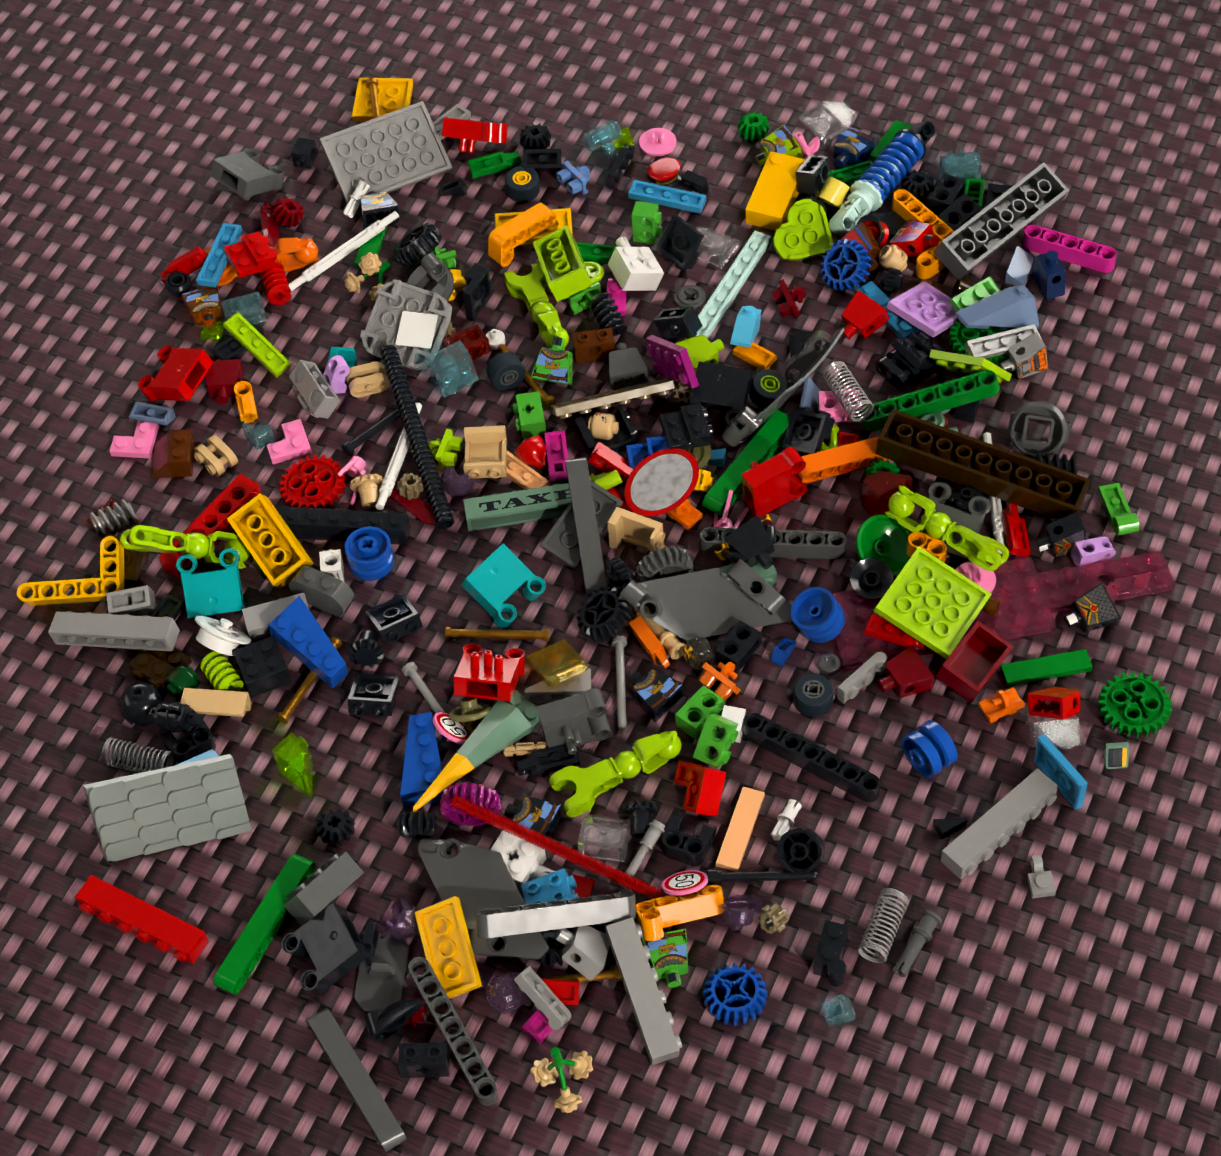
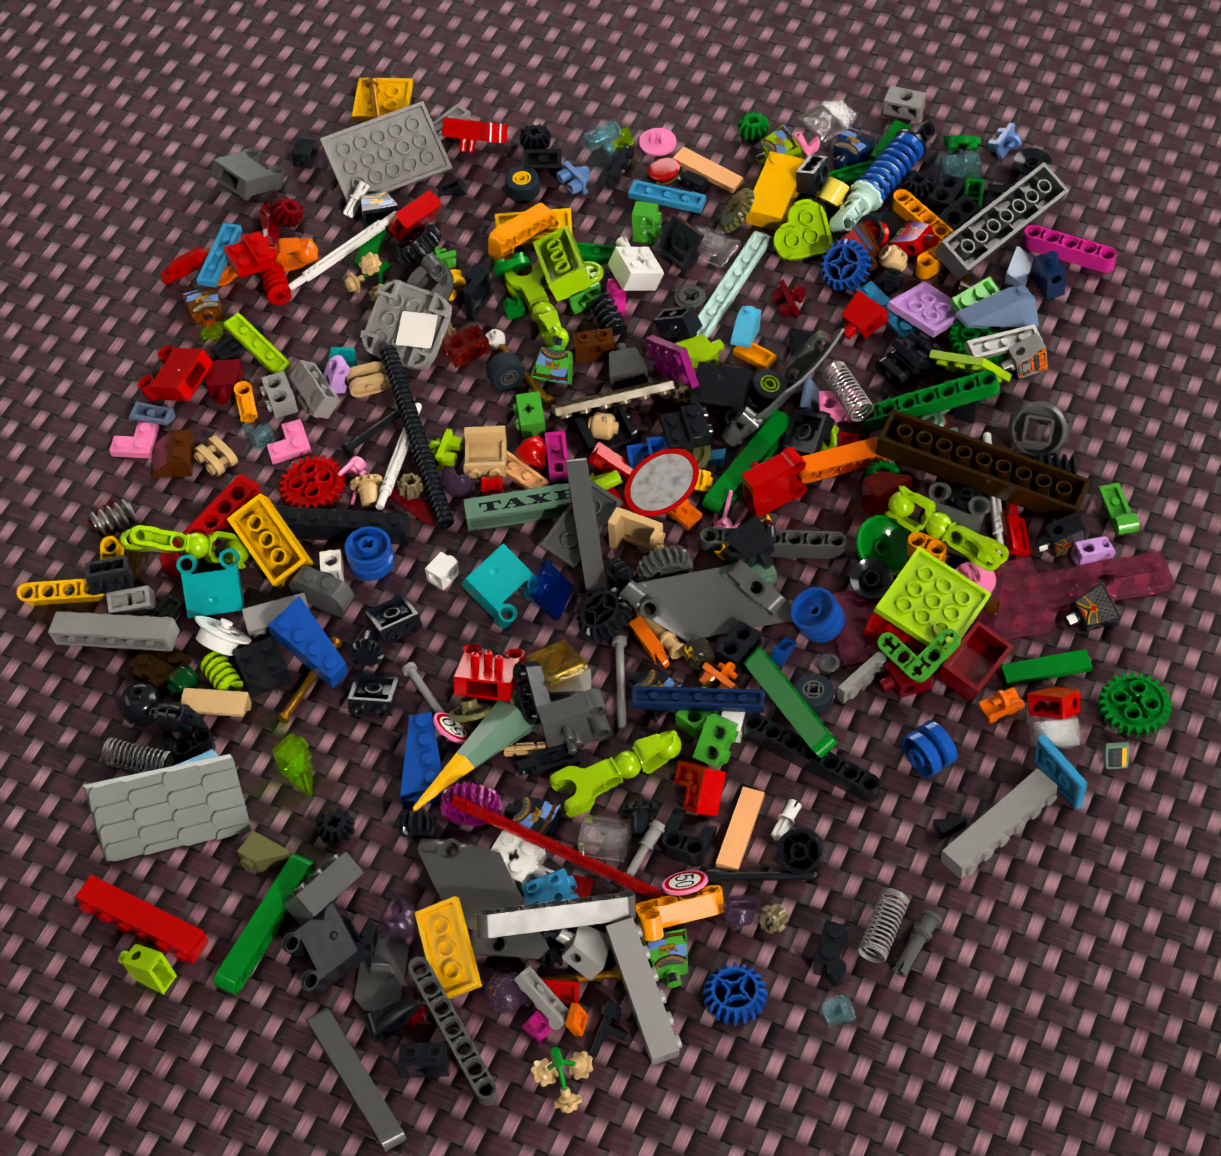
black cone [165,272,191,297] -> none
clear light blue brick [221,291,267,325] -> none
clear light blue brick [425,340,479,398] -> none
pearl gold bar [445,627,549,642] -> none
green hinge [467,151,521,179] -> none
light grey plate [1027,855,1056,899] -> none
none -> black brick [85,555,134,595]
none -> lime torso [118,944,177,995]
none -> olive slope [237,831,291,872]
none -> light grey brick [260,371,298,419]
none -> red brick [388,190,442,242]
none -> white brick [425,552,459,591]
none -> red tile [481,476,503,497]
none -> green tile [492,252,531,277]
none -> green tile [502,295,526,320]
none -> black beam [513,661,551,725]
none -> clear blue tile [529,560,573,621]
none -> orange tile [565,1003,589,1037]
none -> black piece [588,1001,628,1058]
none -> dark blue tile [631,686,765,713]
none -> light nougat tile [673,147,744,194]
none -> olive gear [719,188,754,233]
none -> green beam [743,646,838,758]
none -> bright green beam [878,629,961,683]
none -> light grey brick [883,85,926,122]
none -> green tile [943,135,981,151]
none -> medium blue hips [987,123,1022,159]
none -> black dish [1013,148,1052,176]

